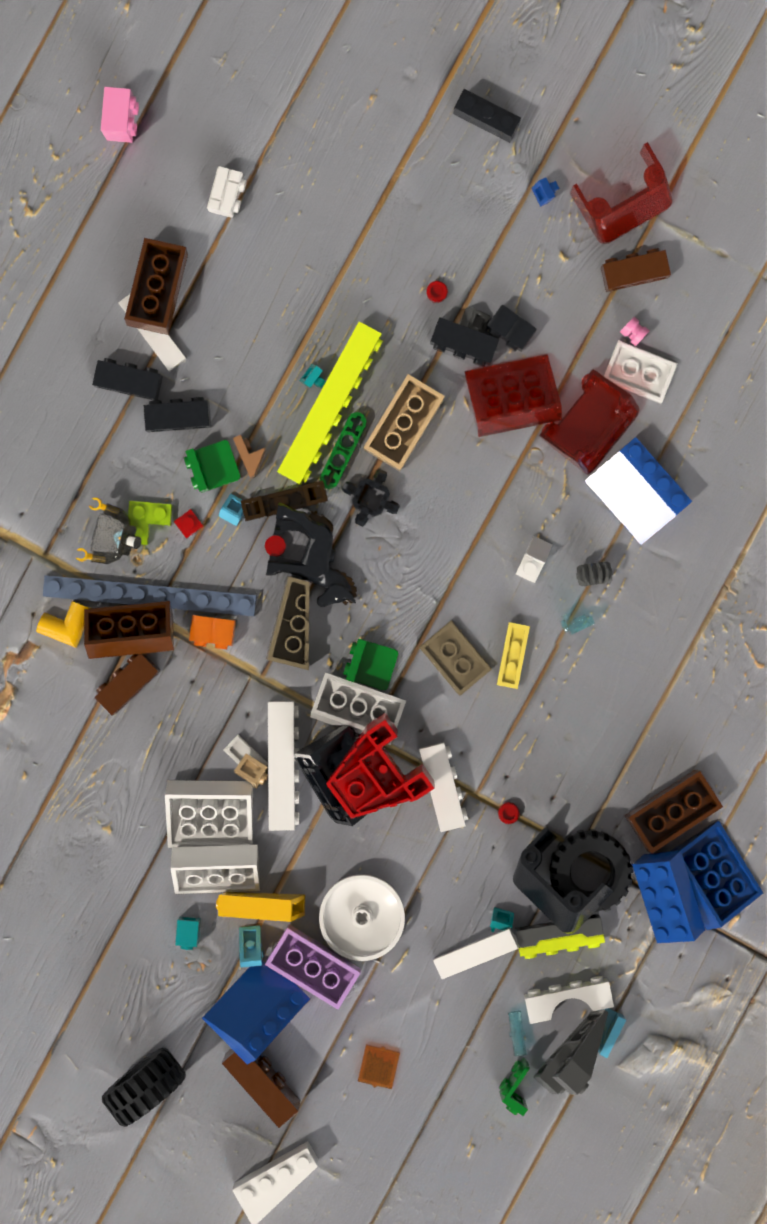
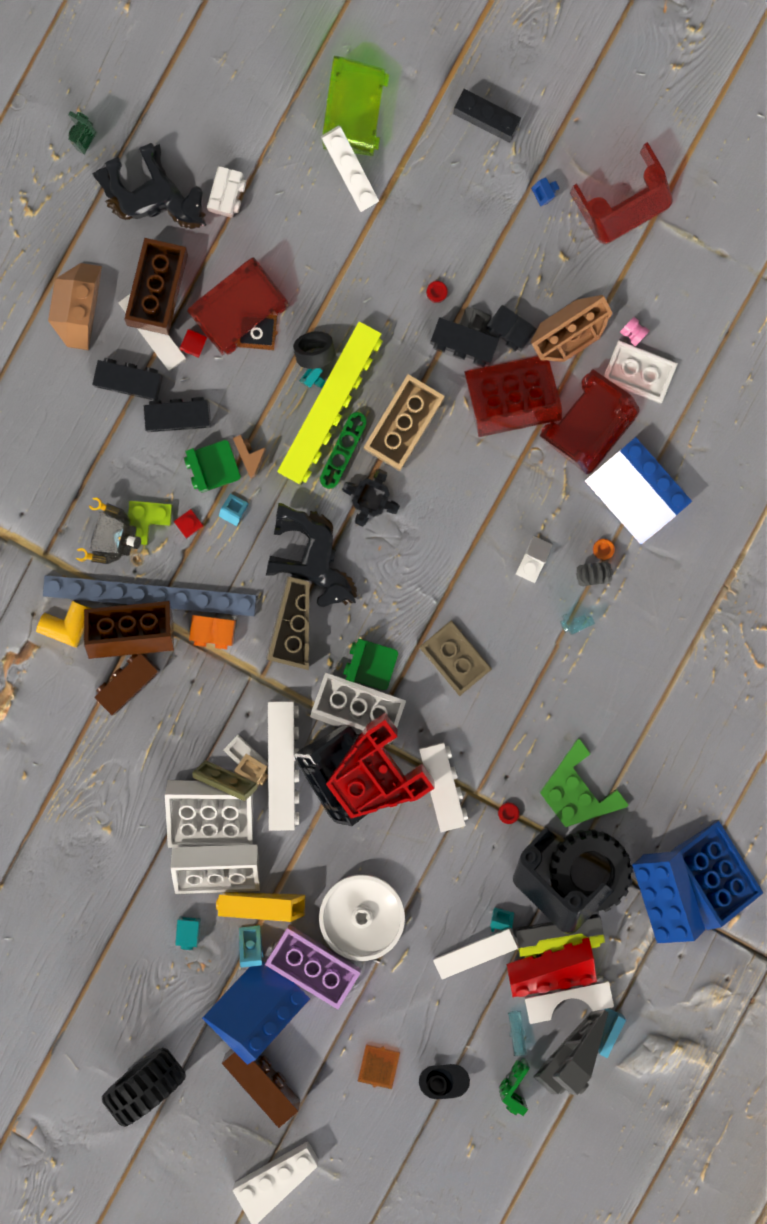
bright pink brick [101,87,139,143] -> none
dark brown slope [241,480,328,521] -> none
red tile [265,535,286,557] -> none
light yellow plate [496,622,530,689] -> none
reddish brown brick [601,248,671,292] -> none
reddish brown brick [624,770,723,854] -> none
none -> medium nougat wedge [48,263,102,351]
none -> clear green bracket [68,111,97,155]
none -> black animal [92,143,206,229]
none -> red tile [179,329,208,358]
none -> clear red windscreen [187,257,288,356]
none -> olive tile [192,760,257,801]
none -> piece [236,312,278,351]
none -> black tyre [293,331,336,369]
none -> white plate [320,126,379,212]
none -> clear neon green windscreen [322,56,389,156]
none -> black piece [419,1064,470,1100]
none -> red wedge [506,937,597,997]
none -> medium nougat wedge [531,295,613,362]
none -> bright green wing [540,738,629,827]
none -> orange tile [593,539,615,560]

